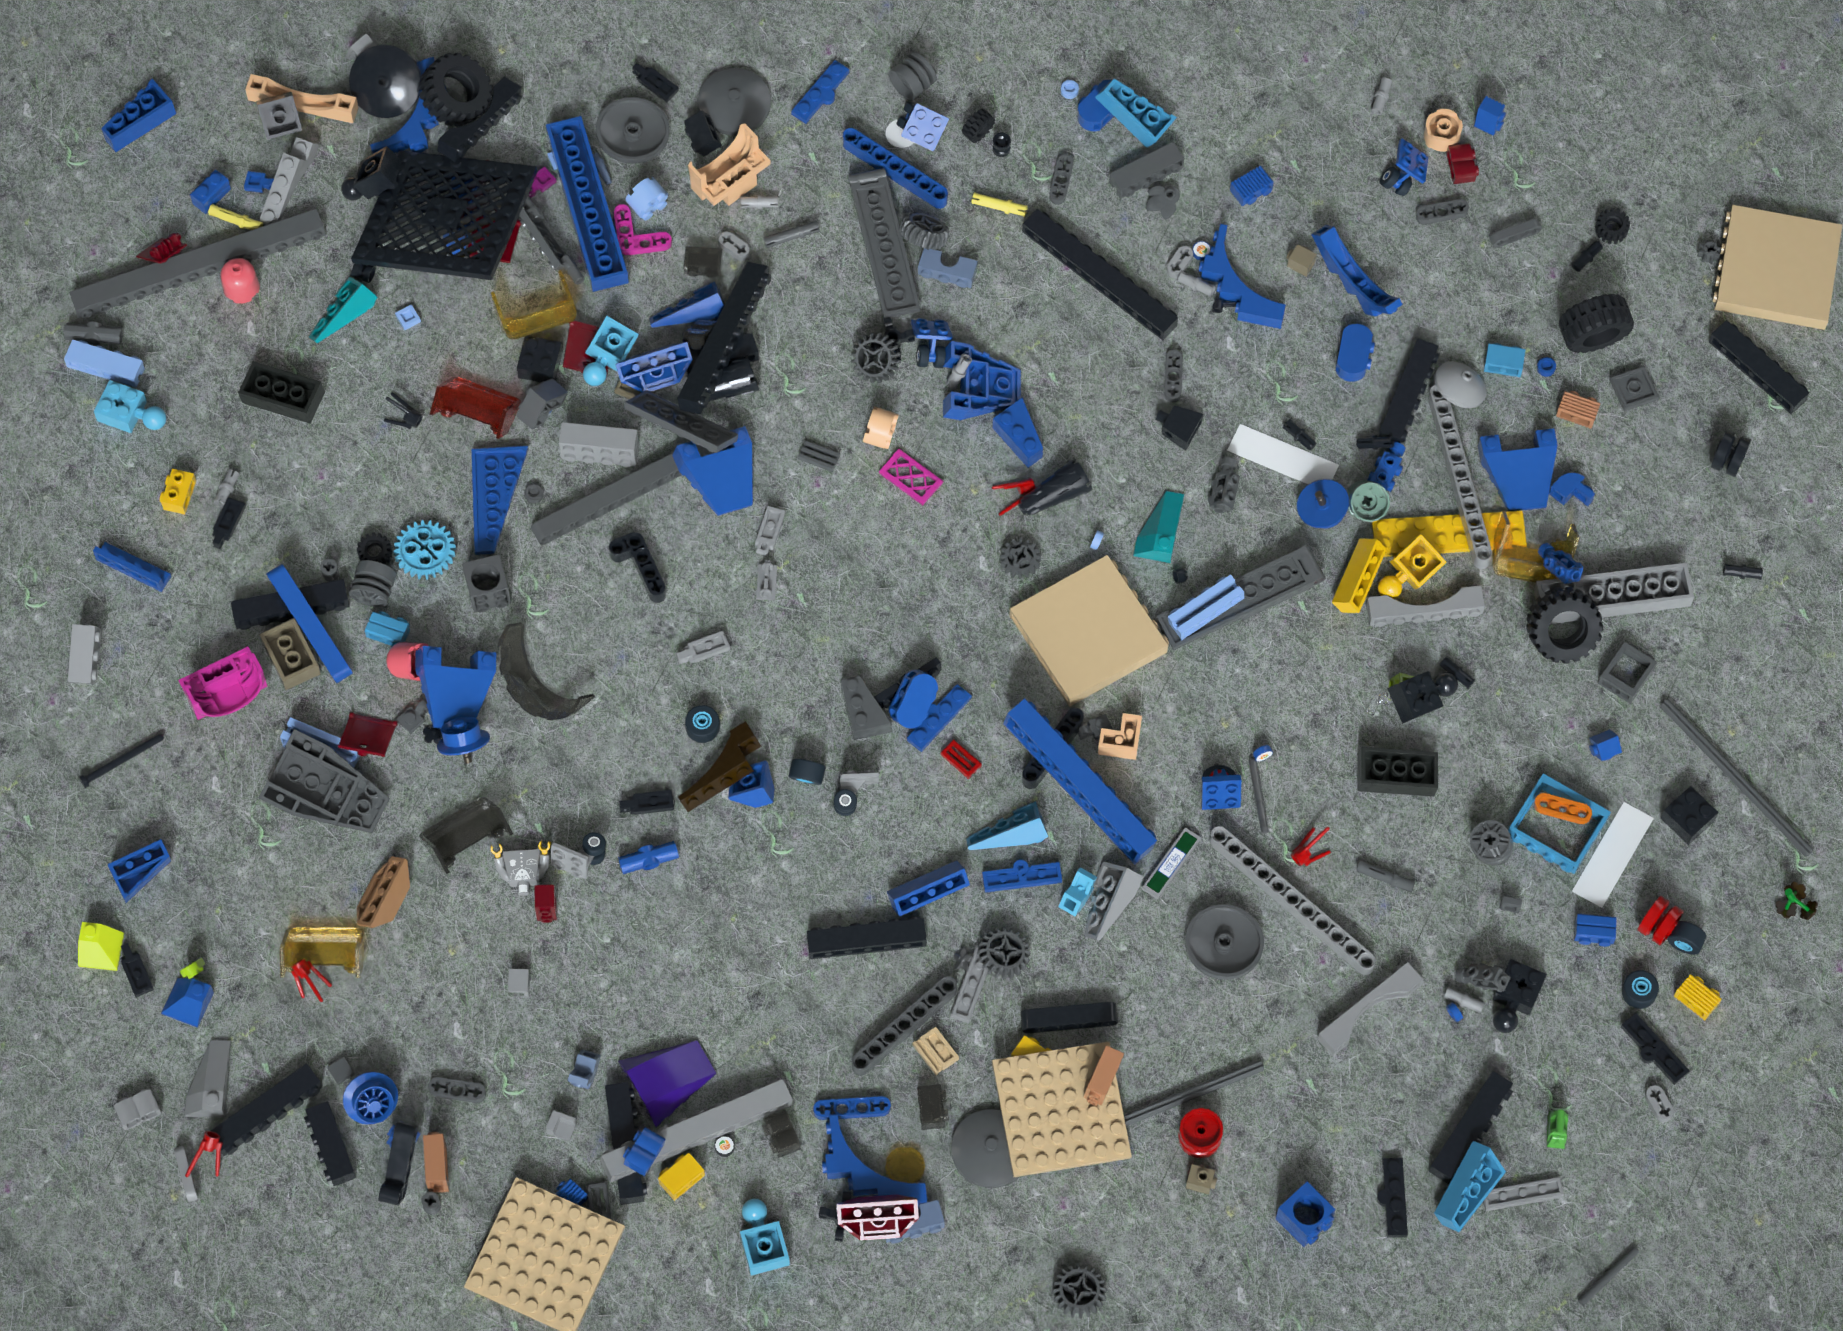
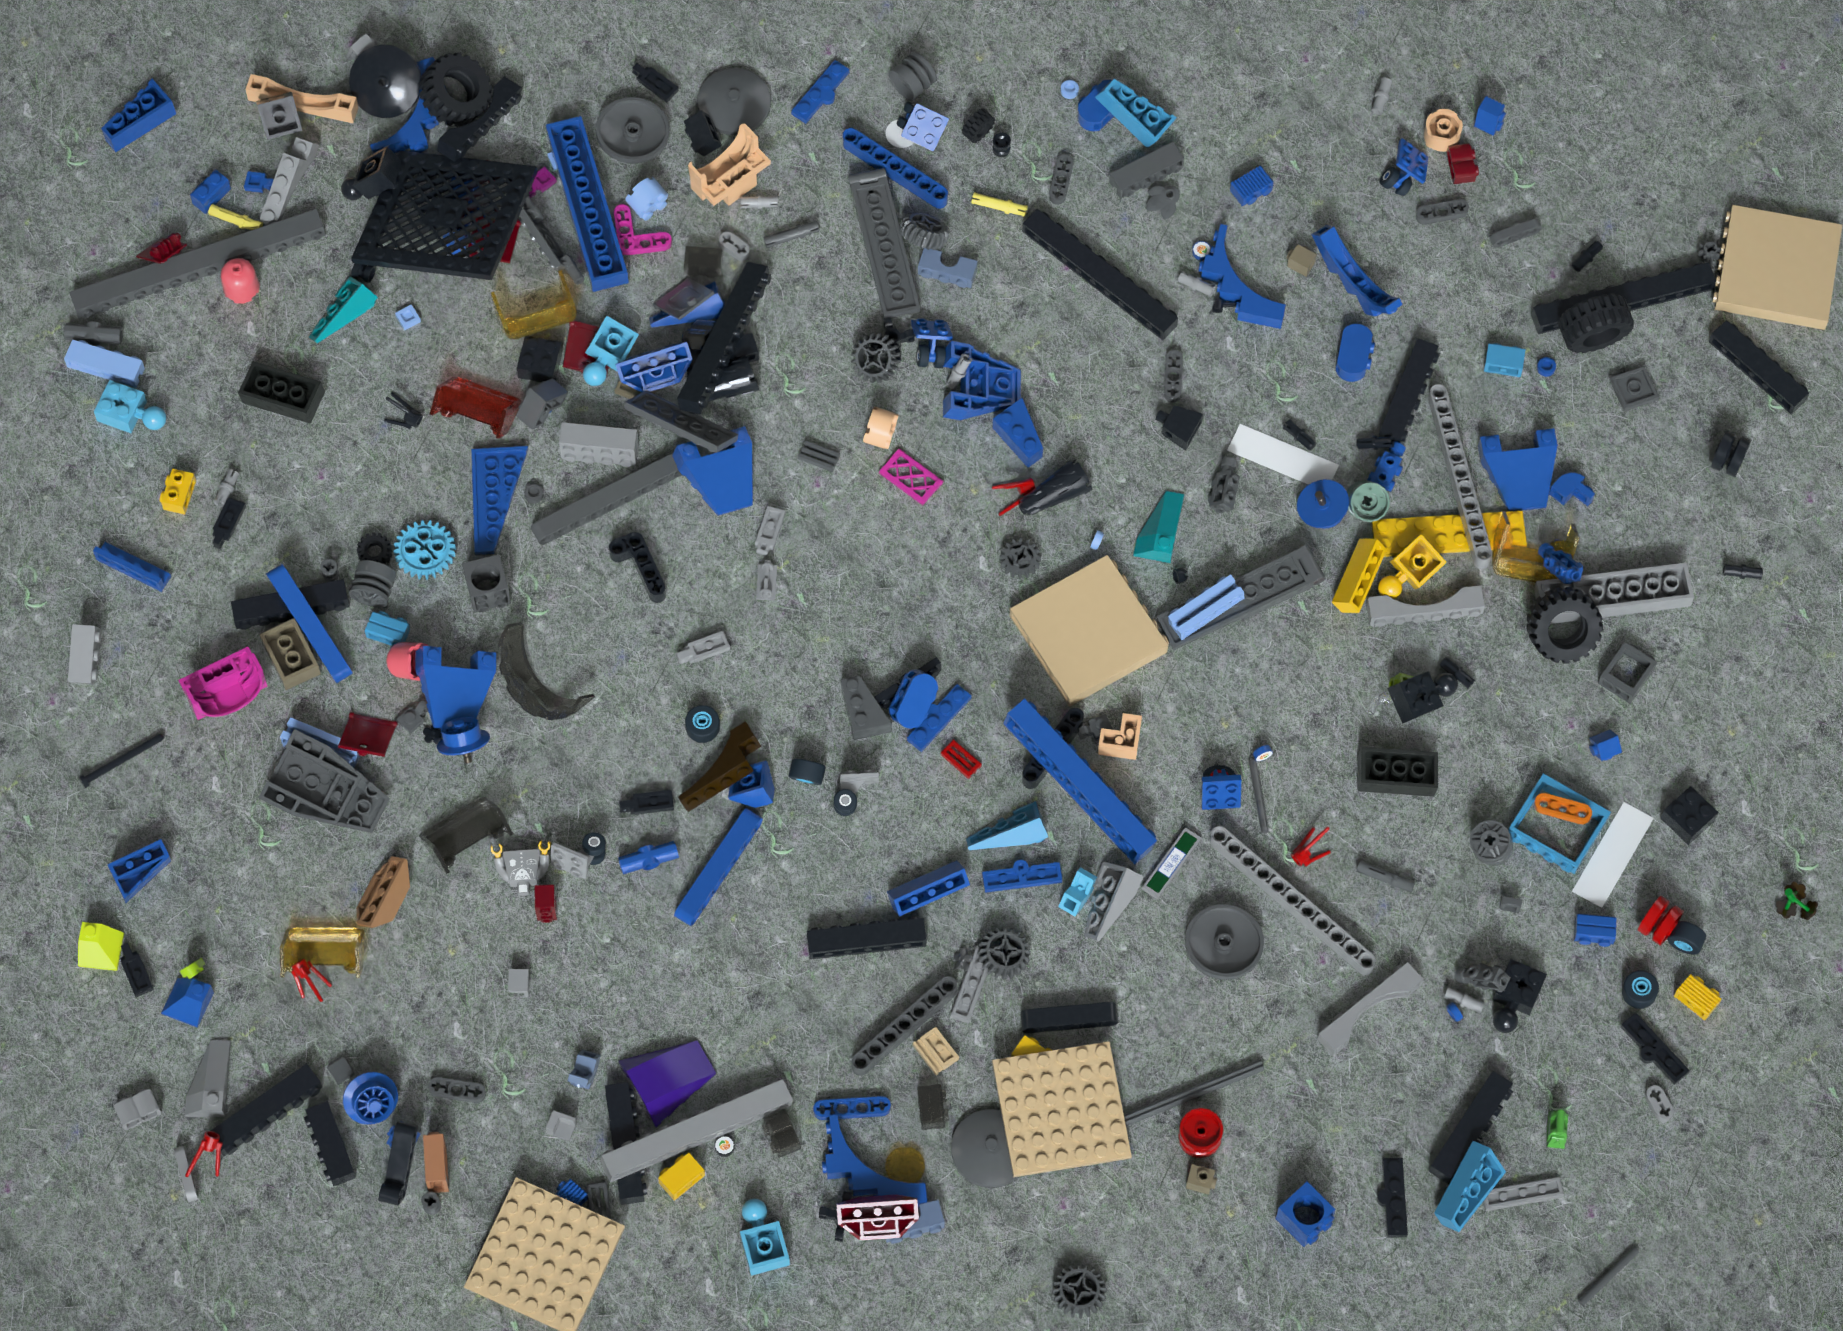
sand blue animal [593,153,612,185] -> none
blue brick [623,1127,666,1176] -> none
nougat window [1083,1046,1124,1106] -> none
light grey beam [1167,246,1193,279] -> none
light grey dish [1434,362,1486,408] -> none
nougat brick [1556,391,1601,429] -> none
black tyre [1595,208,1630,244] -> none
dark grey axle [1660,699,1813,857] -> none
none -> dark grey container [653,277,714,320]
none -> blue beam [674,808,763,926]
none -> black brick [1531,262,1716,335]

